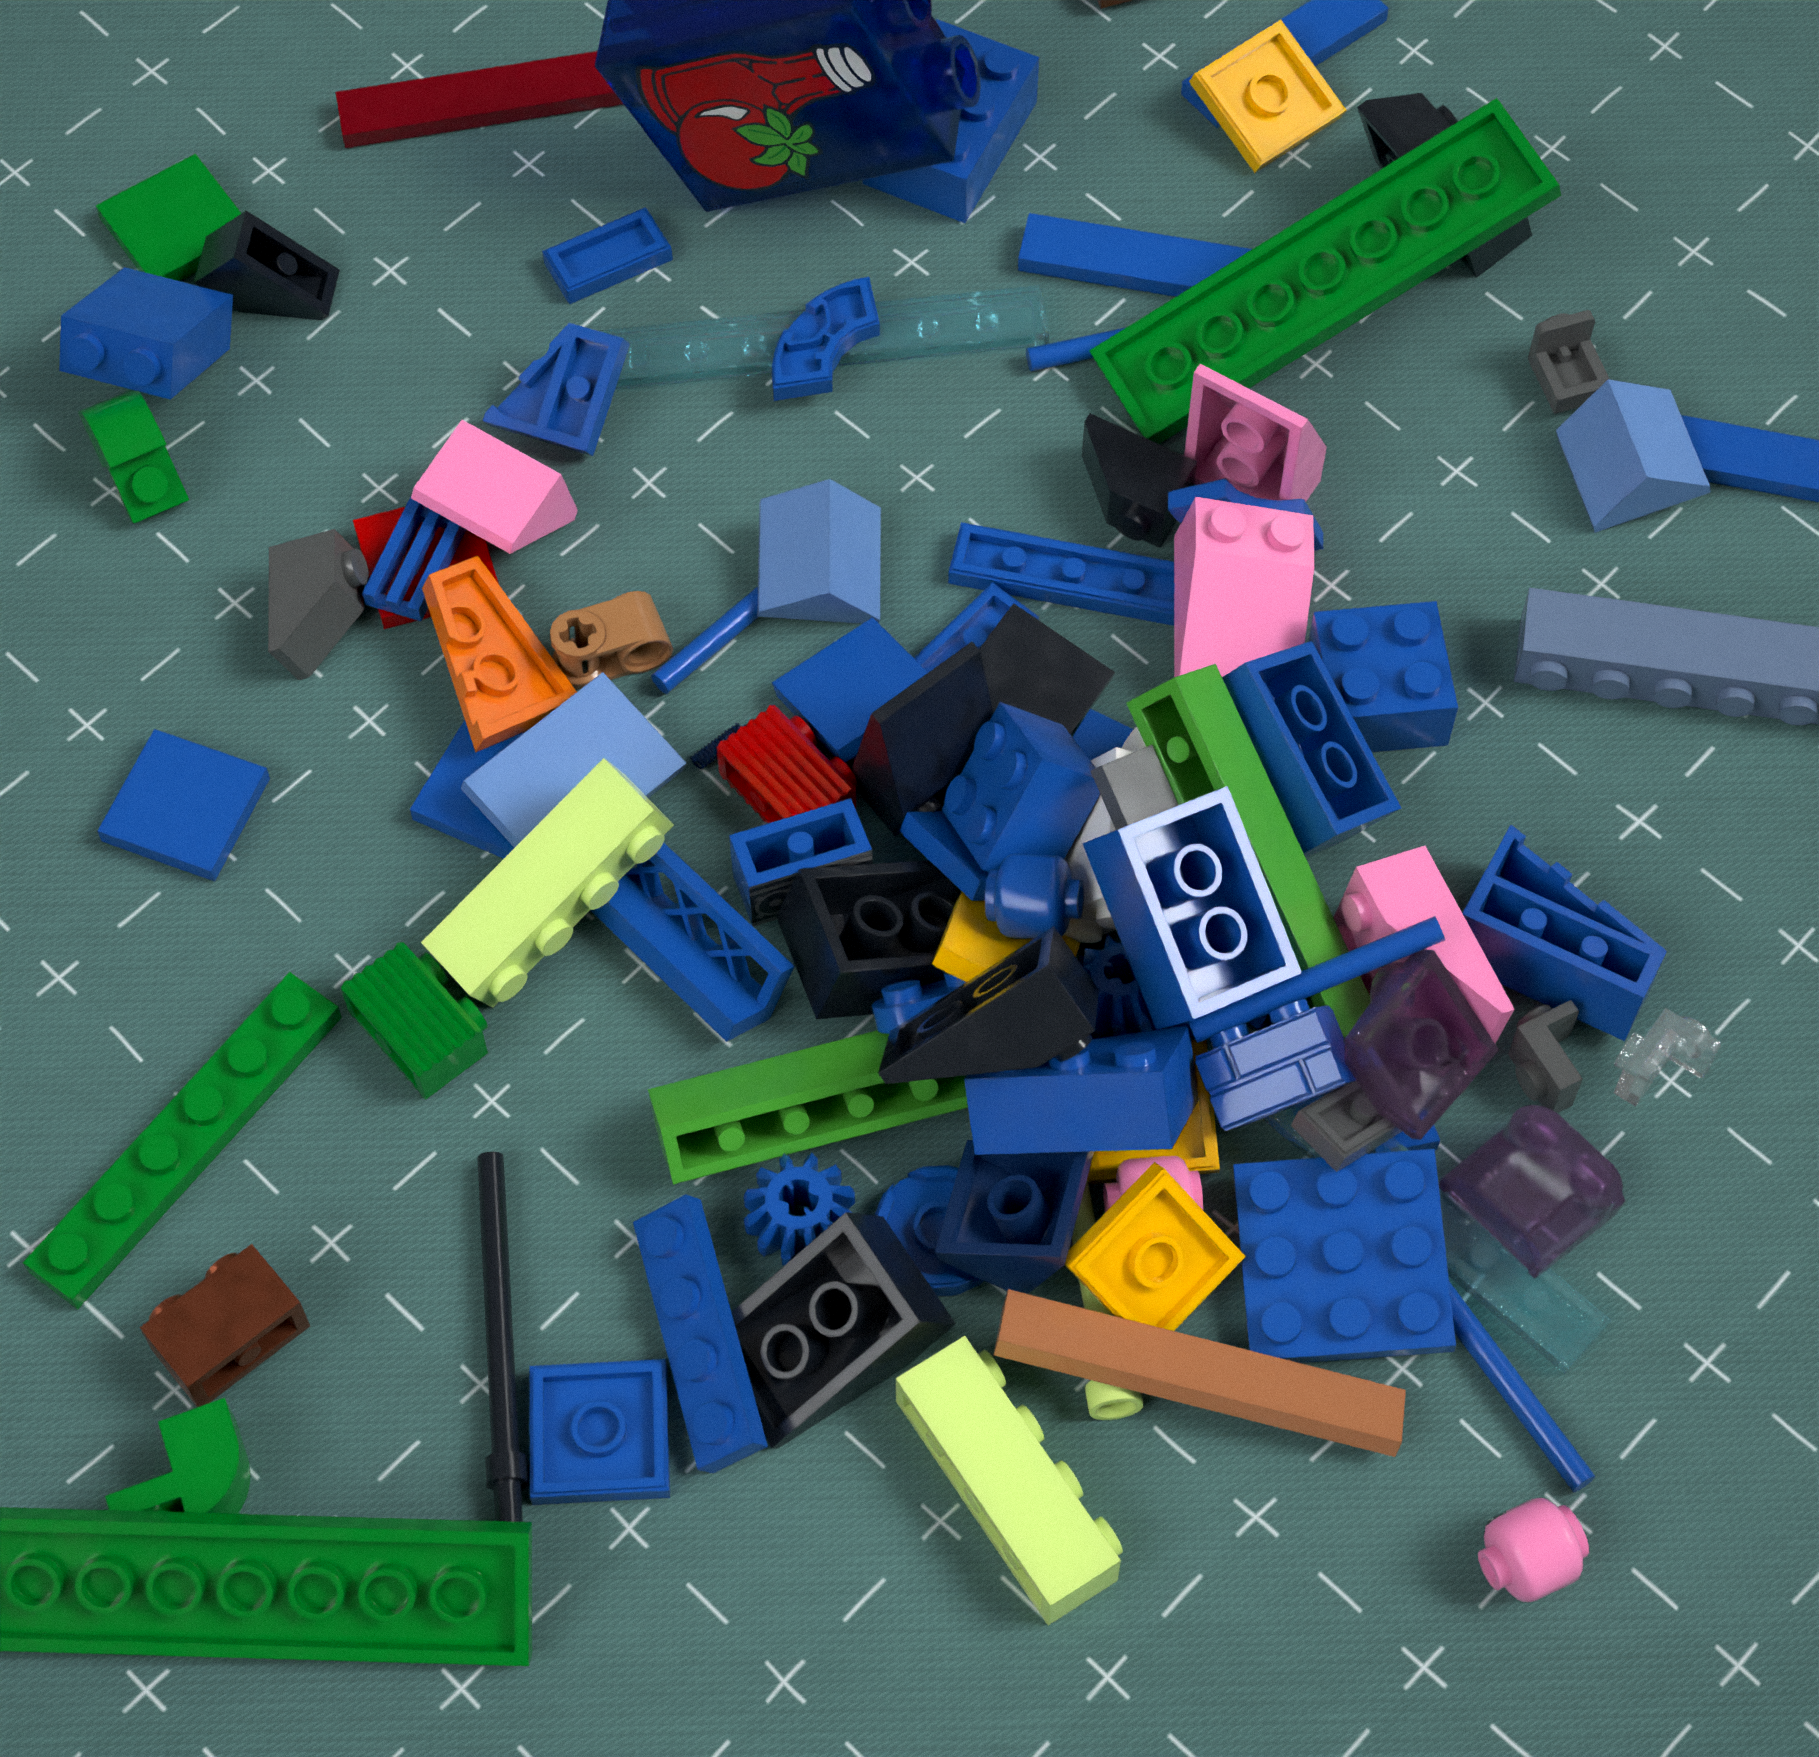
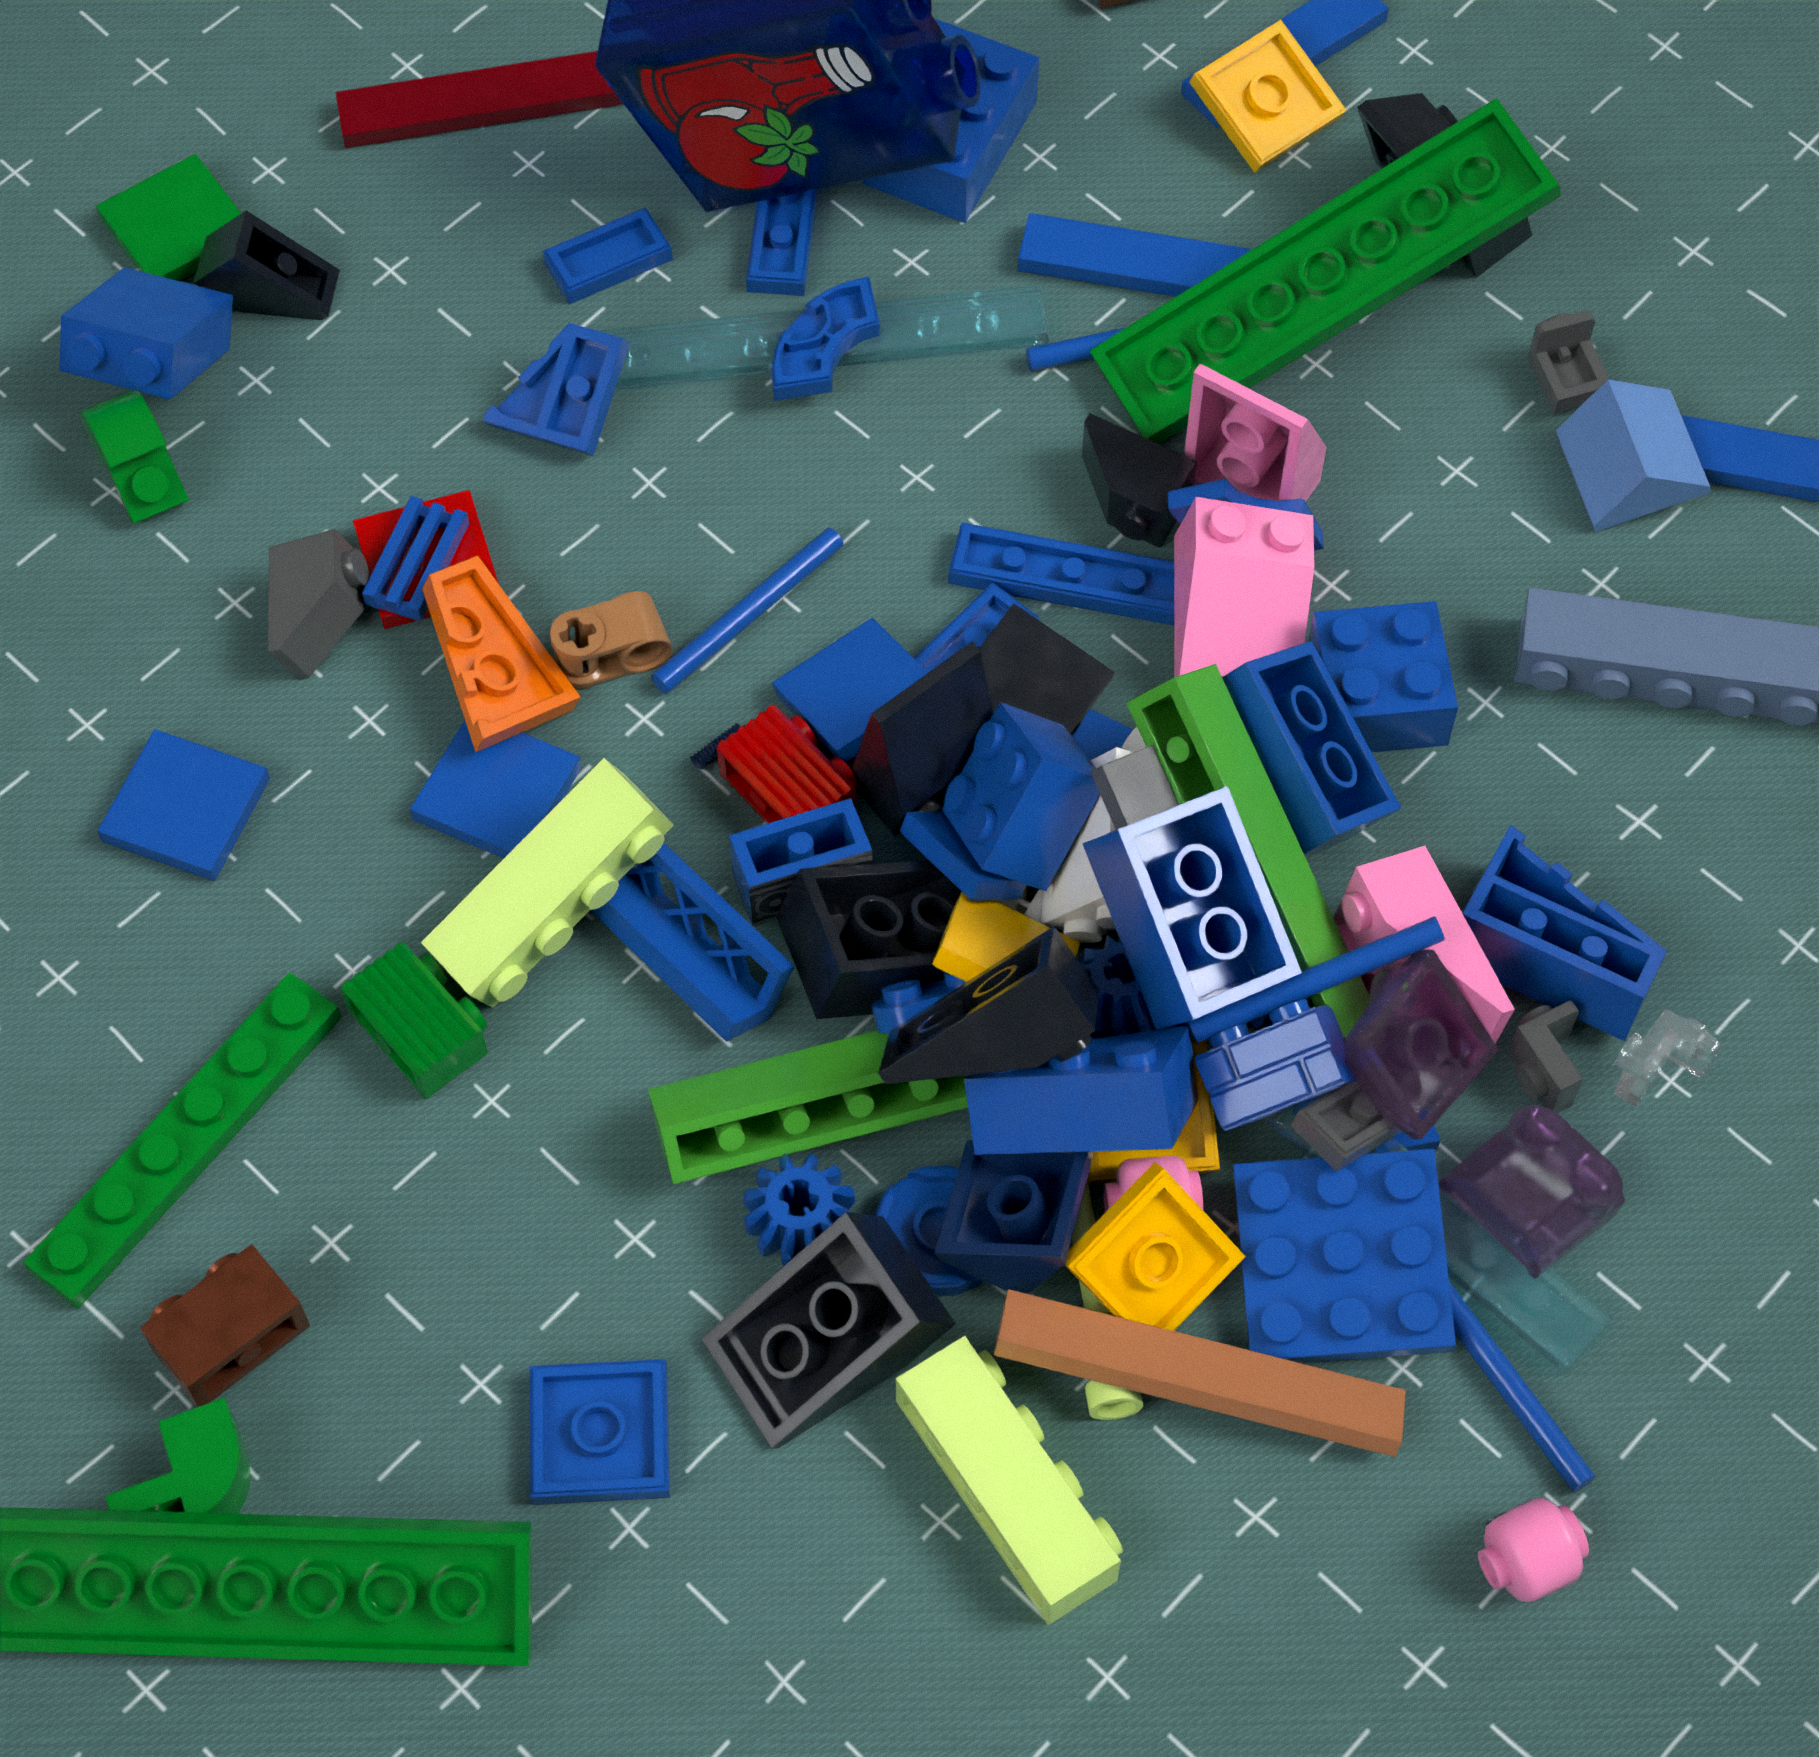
bright pink slope [411,420,578,554] -> none
medium blue tile [461,672,686,848] -> none
black bar [477,1152,528,1522] -> none
blue plate [633,1194,768,1473] -> none
medium blue slope [757,479,881,624] -> none
blue head [985,854,1084,940] -> none
none -> blue tile [746,146,822,296]

